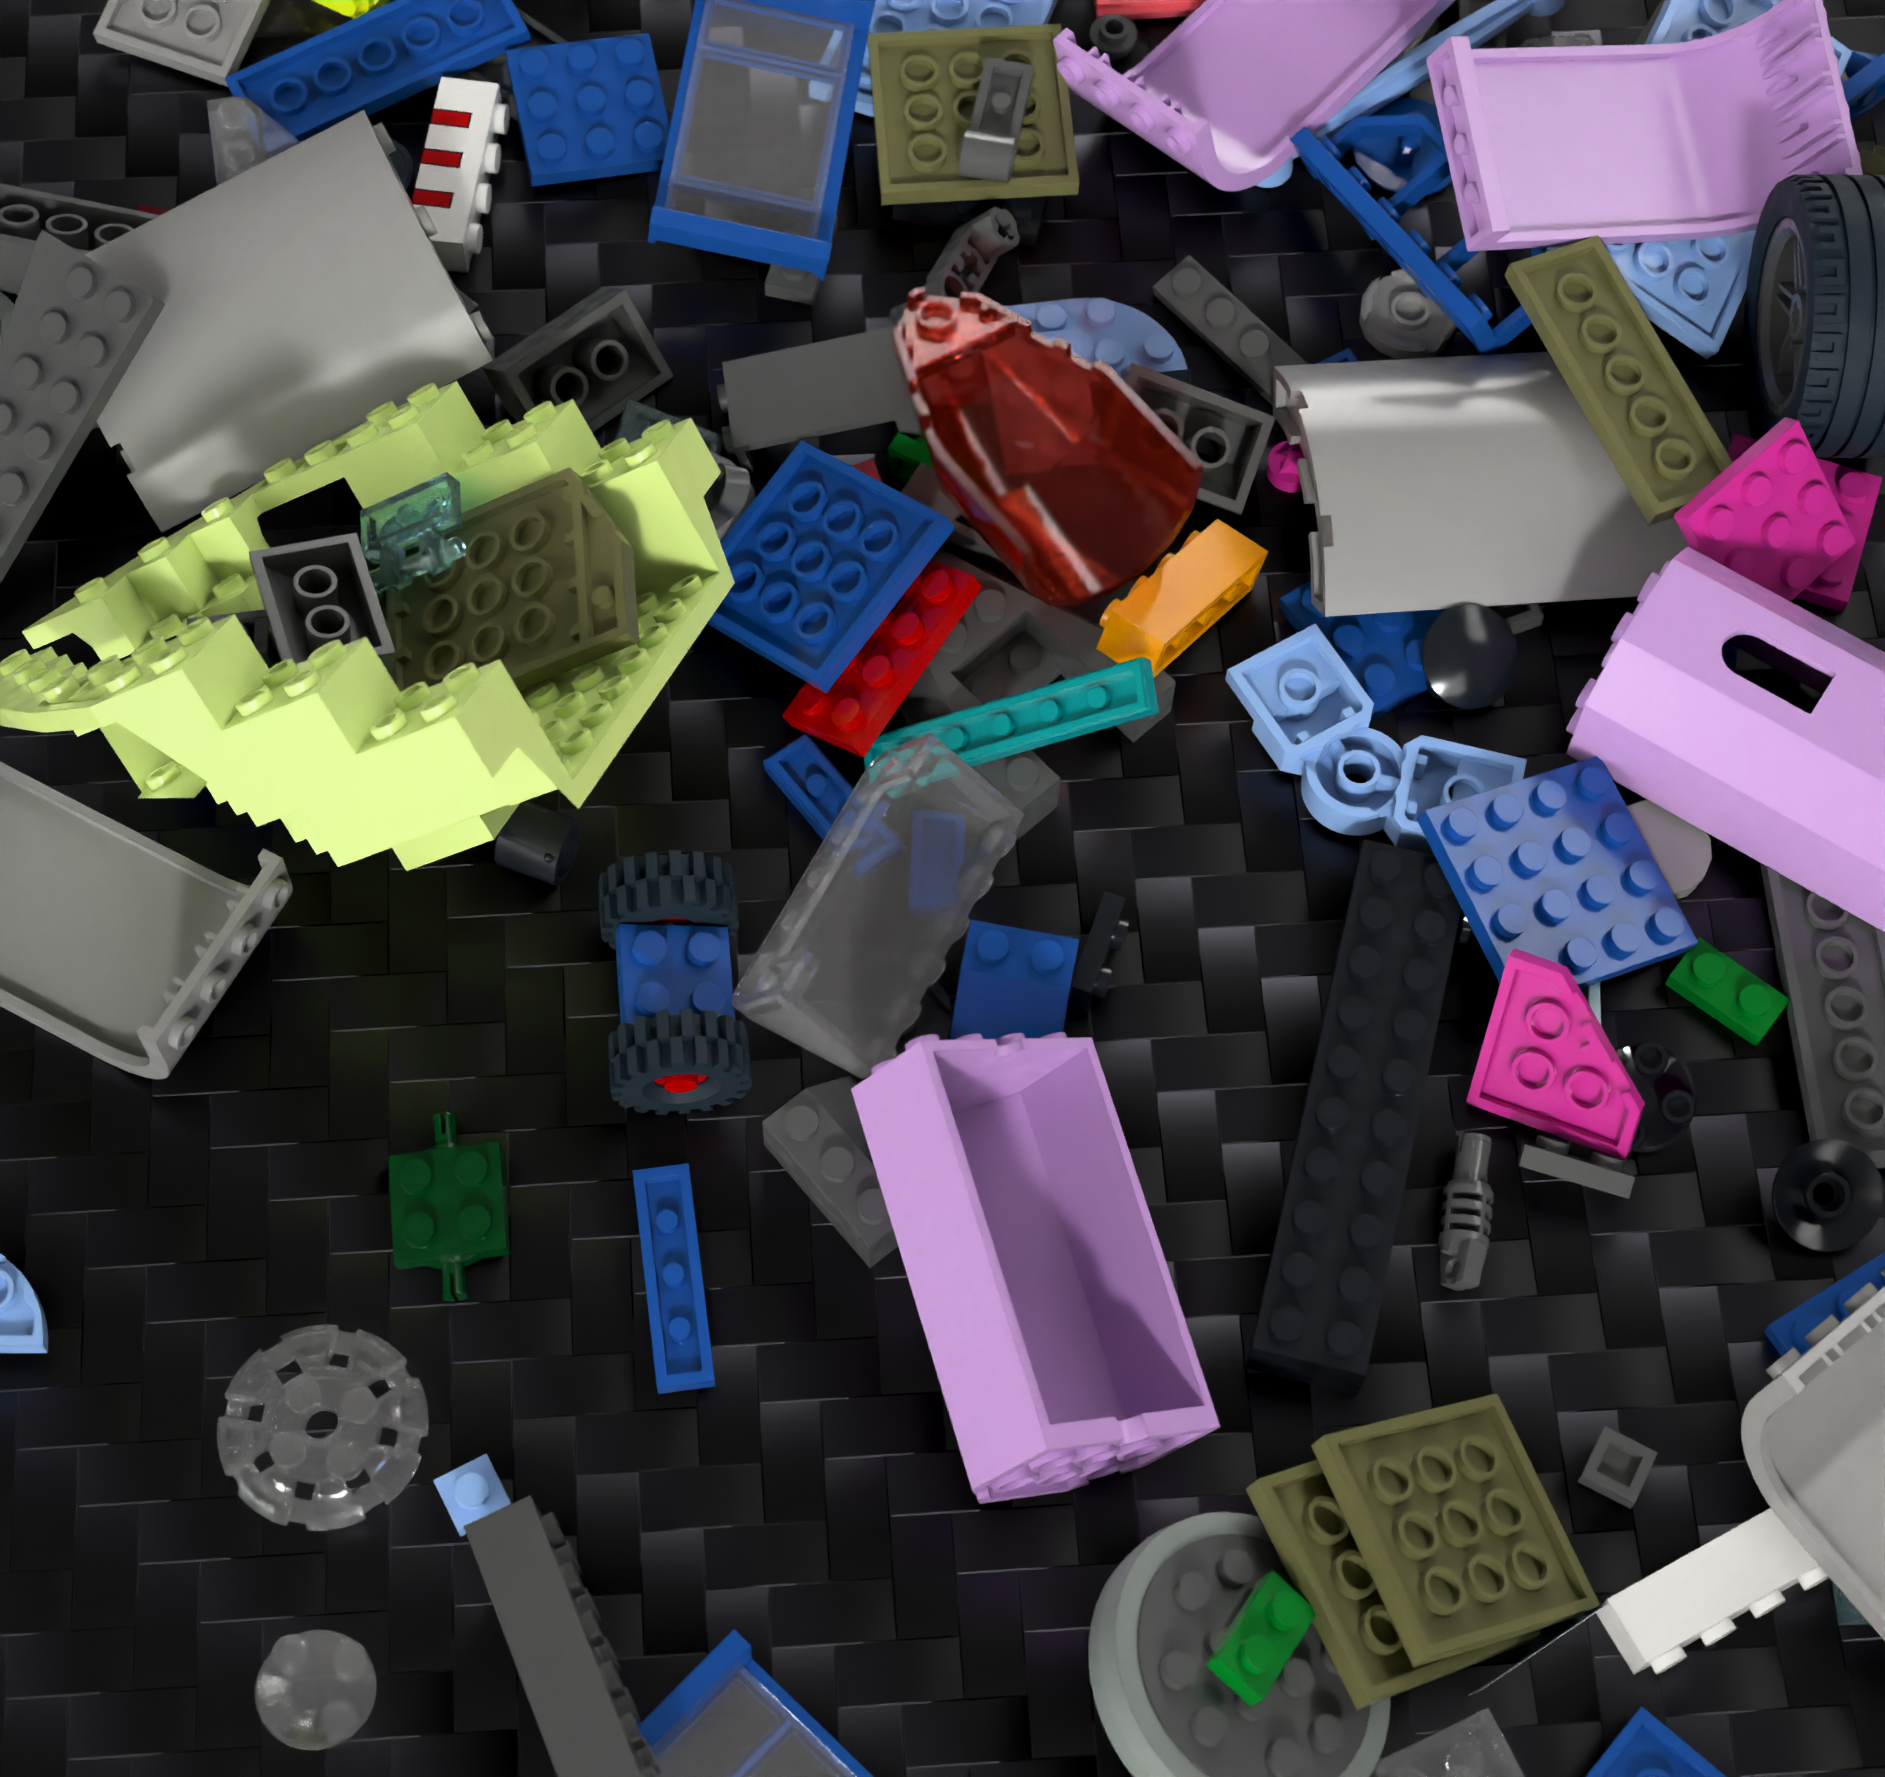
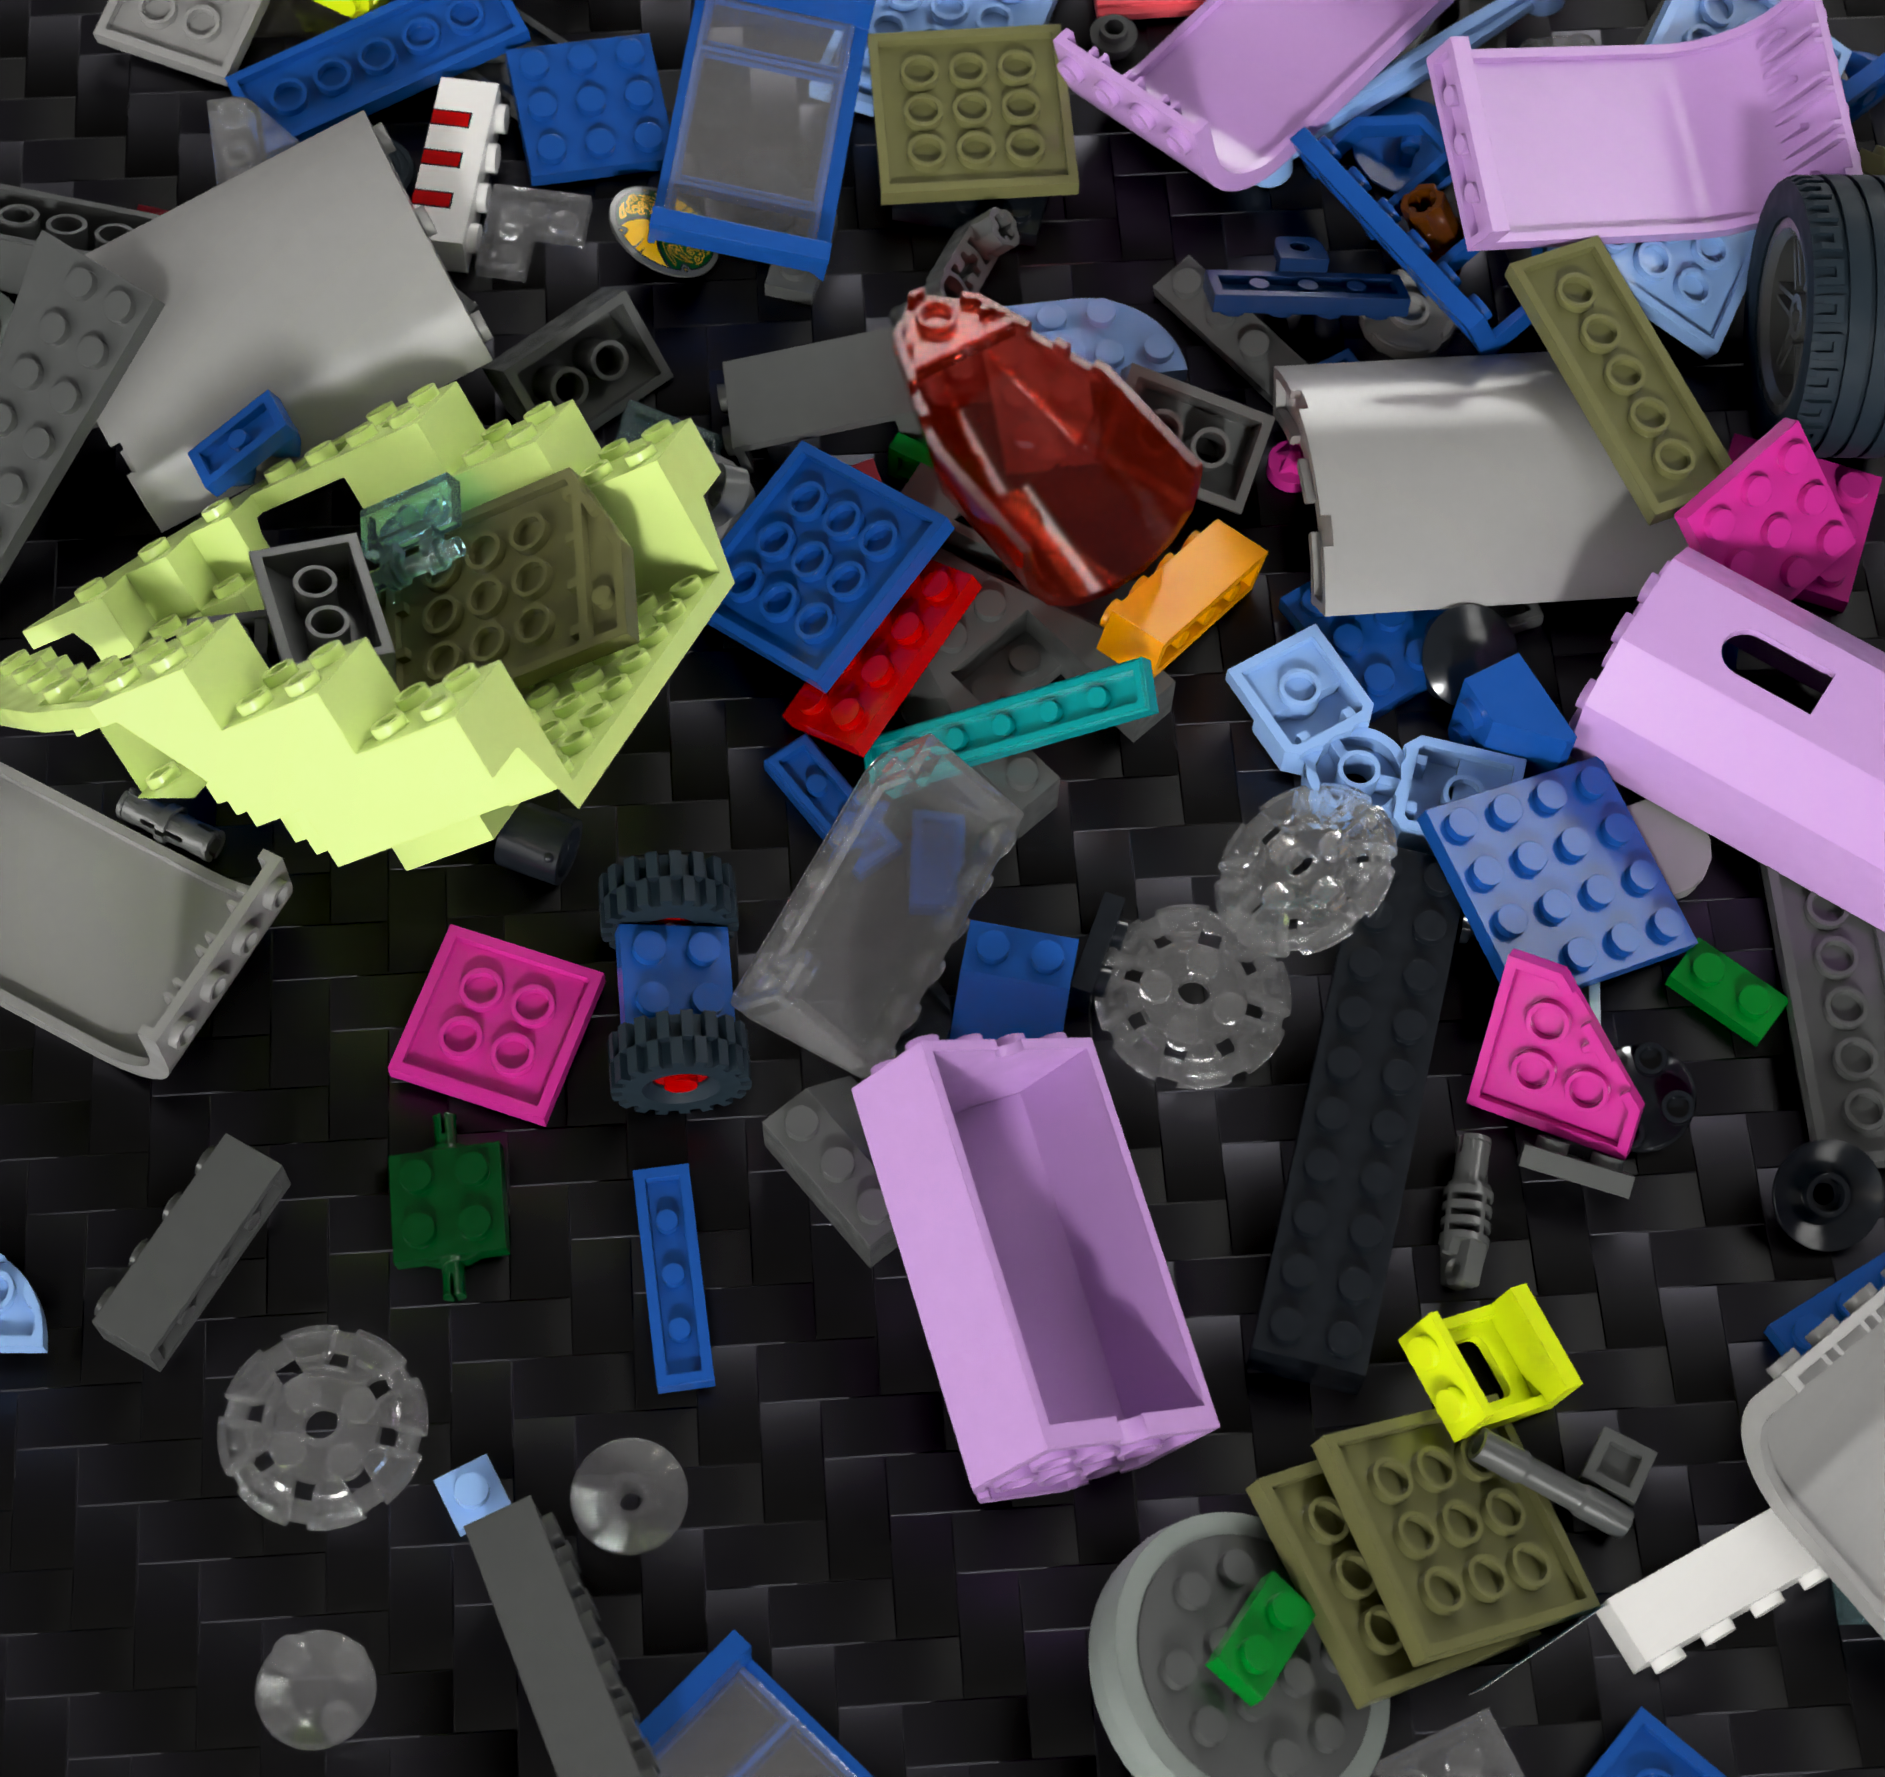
dark grey plate [959,57,1034,184] -> none
none -> dark grey brick [92,1133,291,1372]
none -> dark grey pin [116,787,226,862]
none -> blue tile [188,389,301,498]
none -> dark pink plate [387,924,606,1127]
none -> clear plate [475,183,593,282]
none -> clear dish [570,1438,688,1555]
none -> shield [608,186,719,278]
none -> clear plate [1094,904,1292,1089]
none -> dark blue plate [1203,236,1411,320]
none -> clear plate [1214,783,1398,958]
none -> neon yellow window [1398,1283,1583,1442]
none -> reddish brown piece [1400,183,1464,276]
none -> blue slope [1448,653,1577,779]
none -> dark grey piece [1468,1427,1635,1539]

